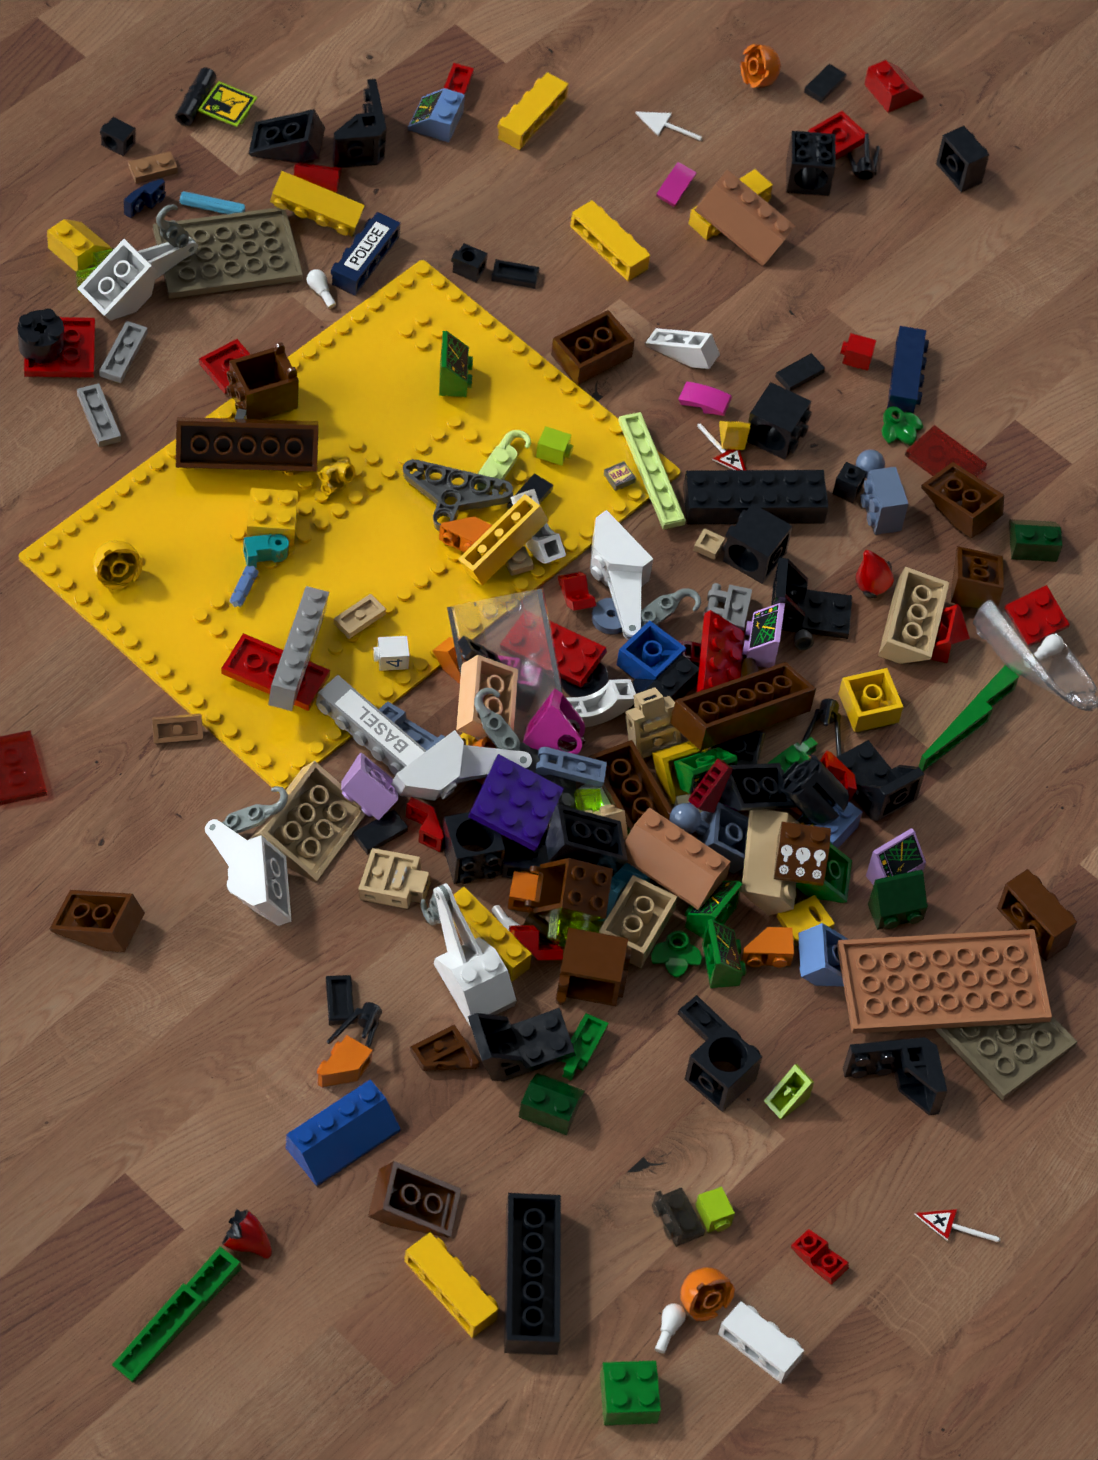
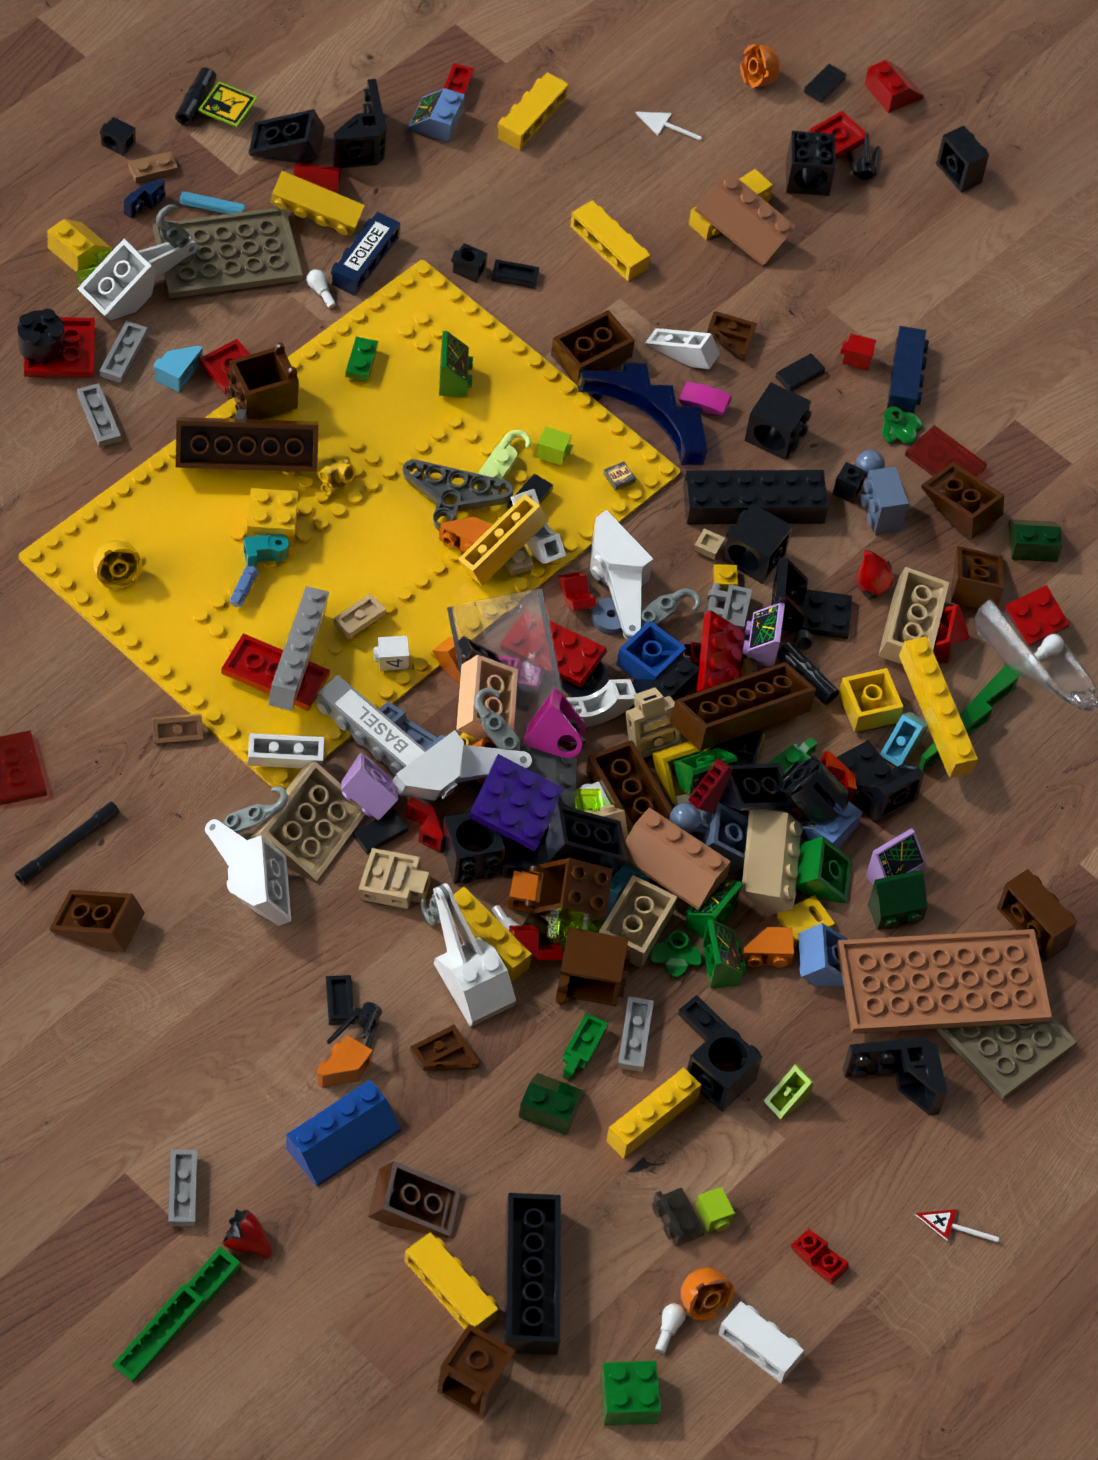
black bracket [468,1007,576,1082] -> none
sand blue plate [536,747,607,787] -> none
yellowish green tile [618,412,686,530] -> none
dark pink slope [656,162,697,207] -> none
piece [697,423,746,470] -> none
yellow slope [719,421,750,450] -> none
reddish brown slope [774,822,831,886] -> none
black plant [801,698,841,756] -> none
none -> black piece [14,801,120,885]
none -> medium azure slope [153,346,203,392]
none -> light grey plate [168,1149,197,1226]
none -> white brick [248,733,324,768]
none -> green plate [345,336,378,382]
none -> reddish brown container [437,1324,516,1419]
none -> clear blue arch [577,363,708,465]
none -> yellow brick [606,1067,701,1159]
none -> light grey plate [617,997,654,1072]
none -> reddish brown wing [707,311,757,361]
none -> yellow plate [713,564,738,589]
none -> black axle [777,642,839,705]
none -> medium azure slope [880,712,928,766]
none -> yellow brick [899,636,978,778]

